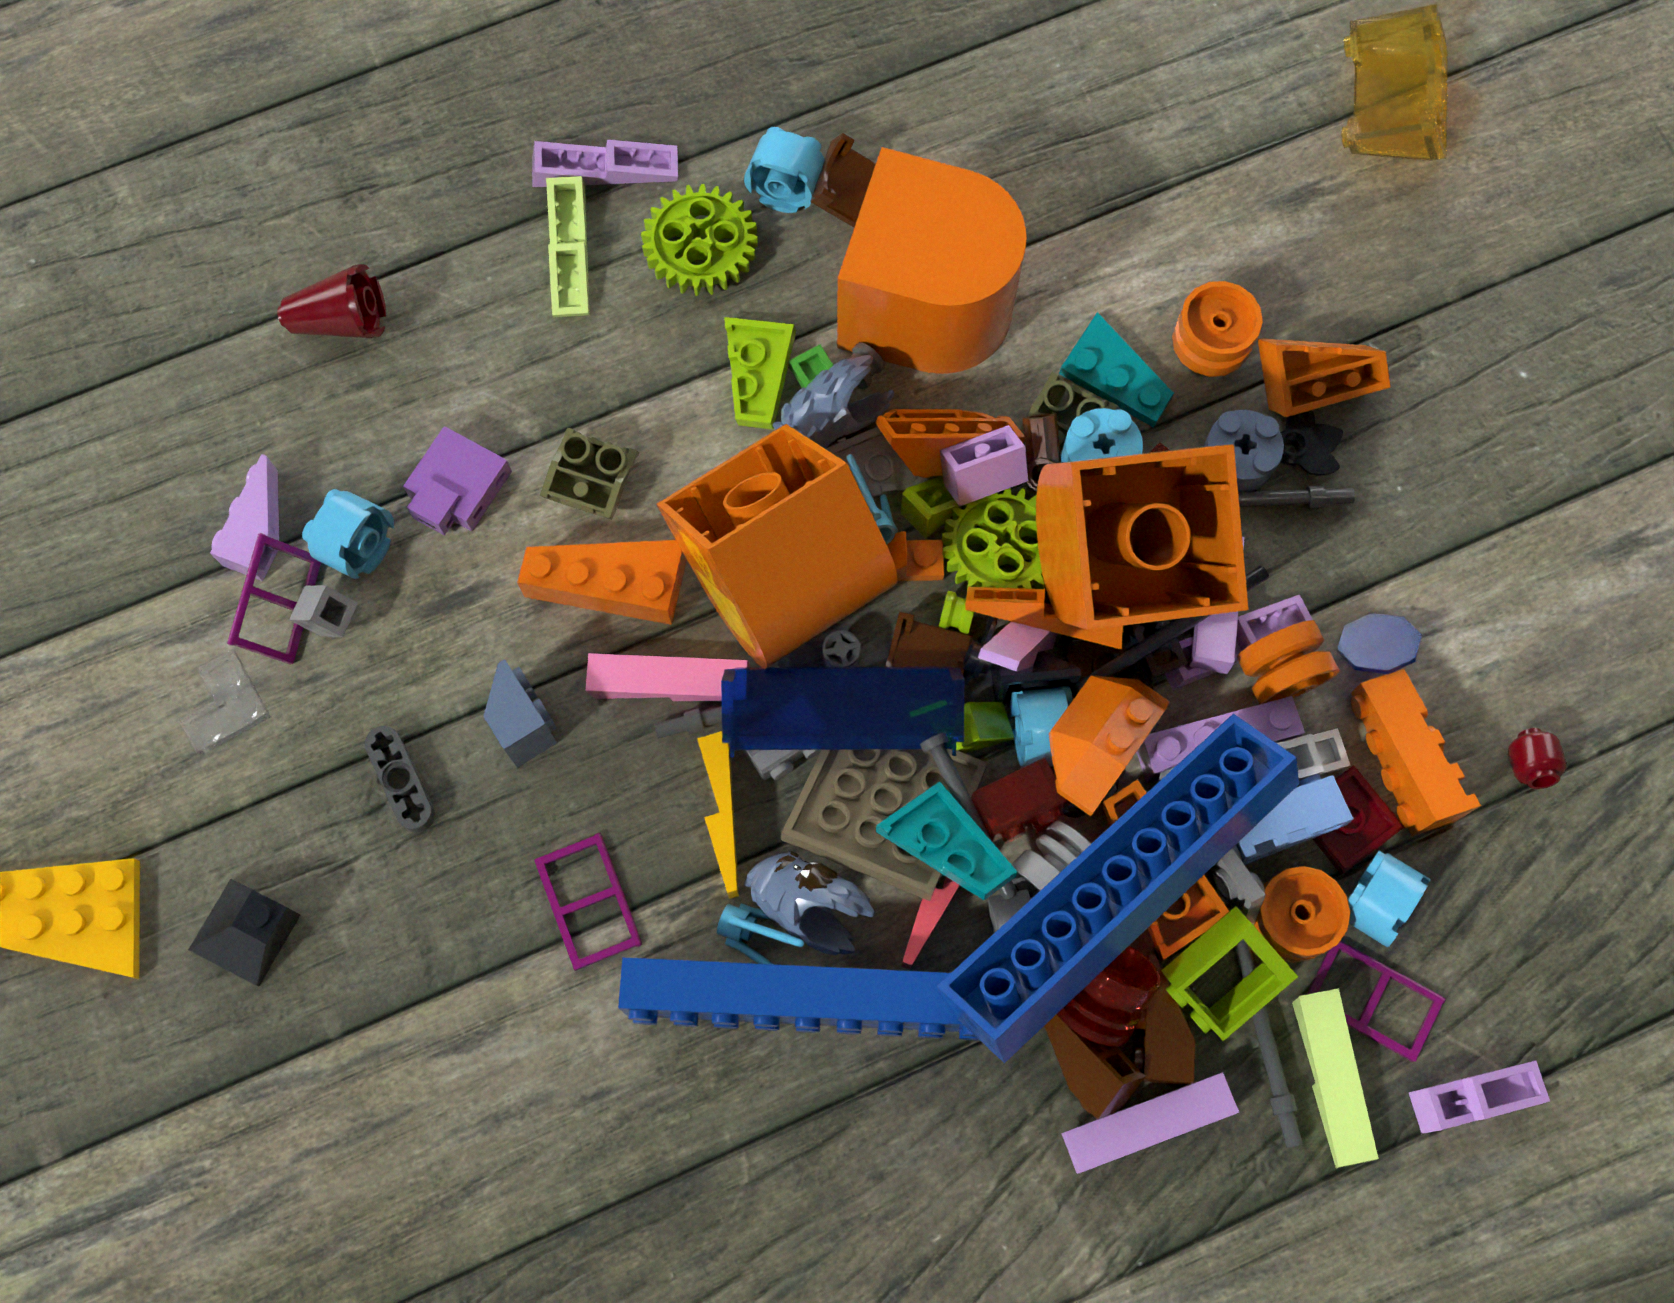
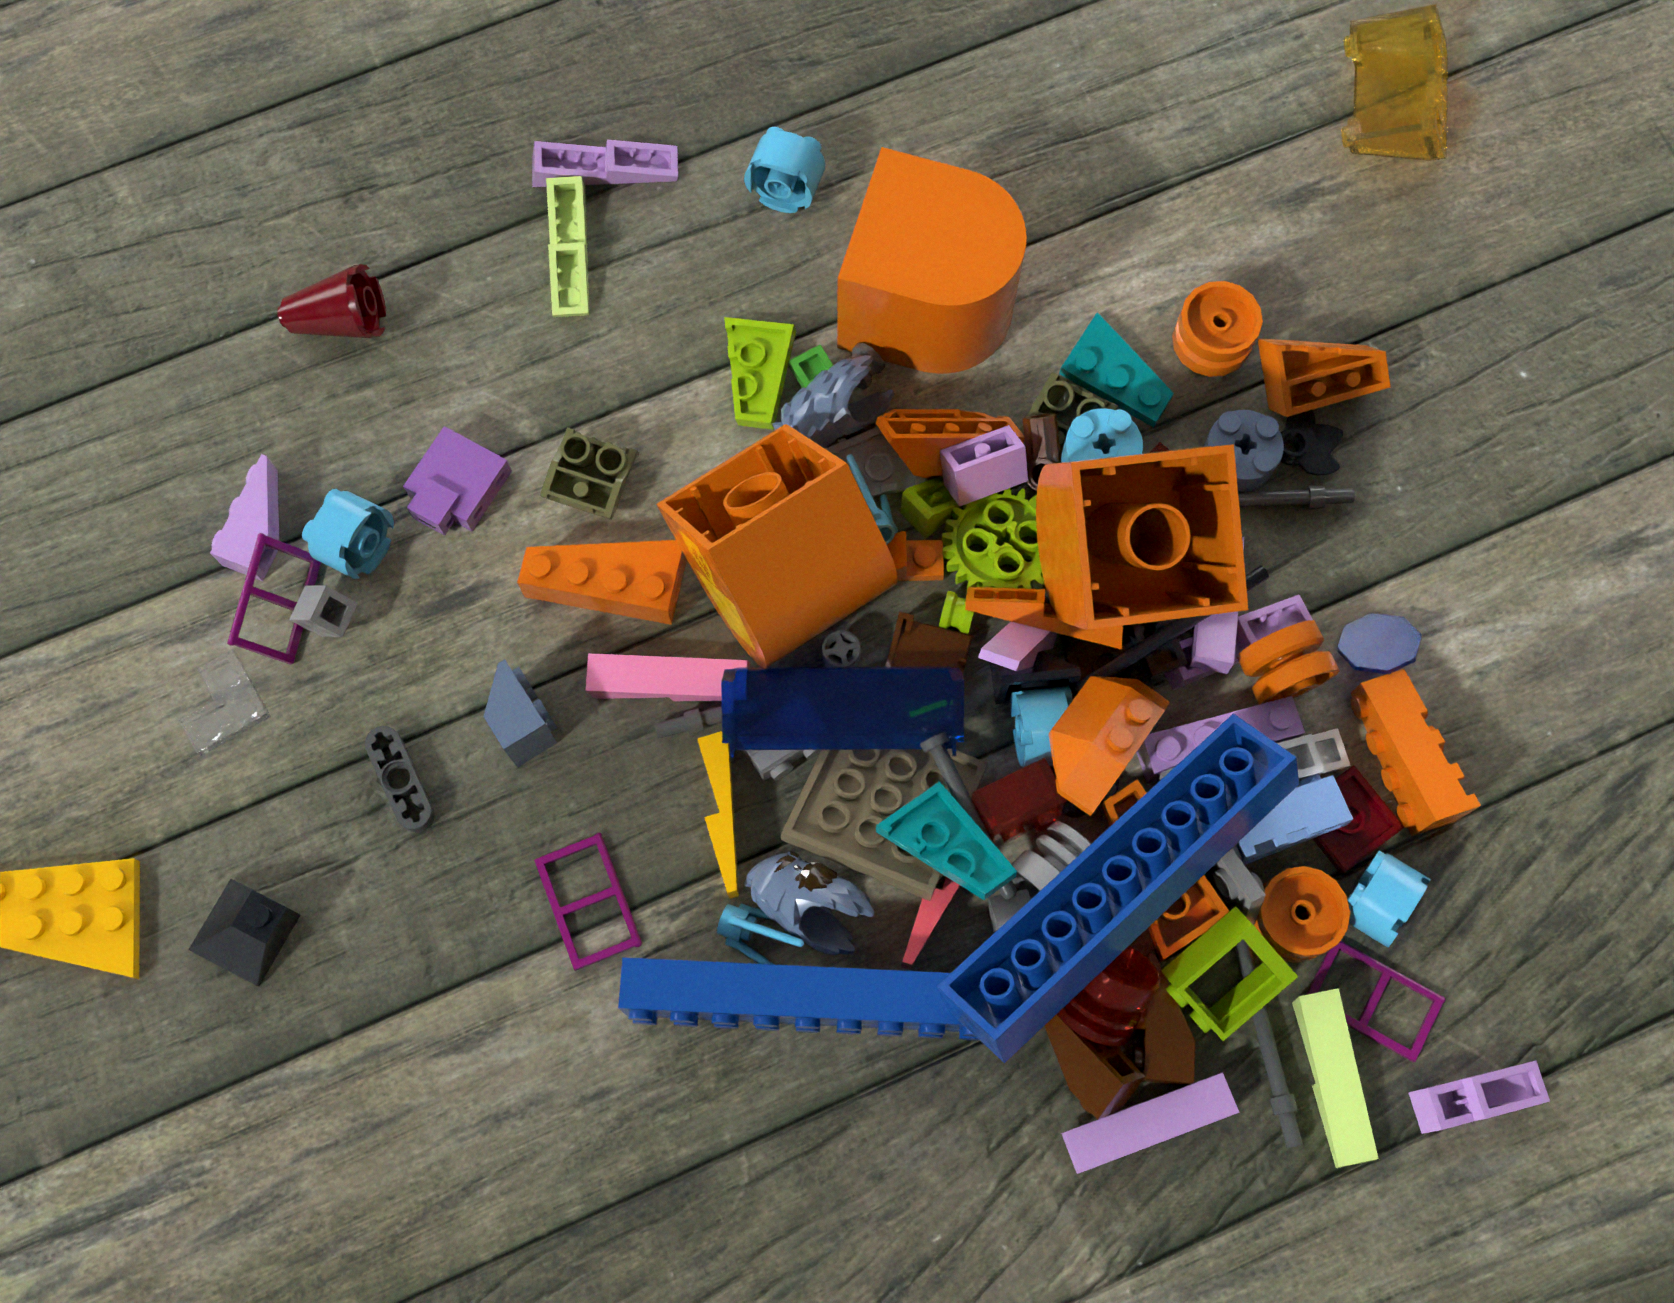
lime gear [641,184,758,296] -> none
reddish brown piece [810,133,876,228] -> none
lime slope [929,702,1014,753] -> none
black plate [961,616,998,685] -> none
dark red head [1508,728,1567,789] -> none

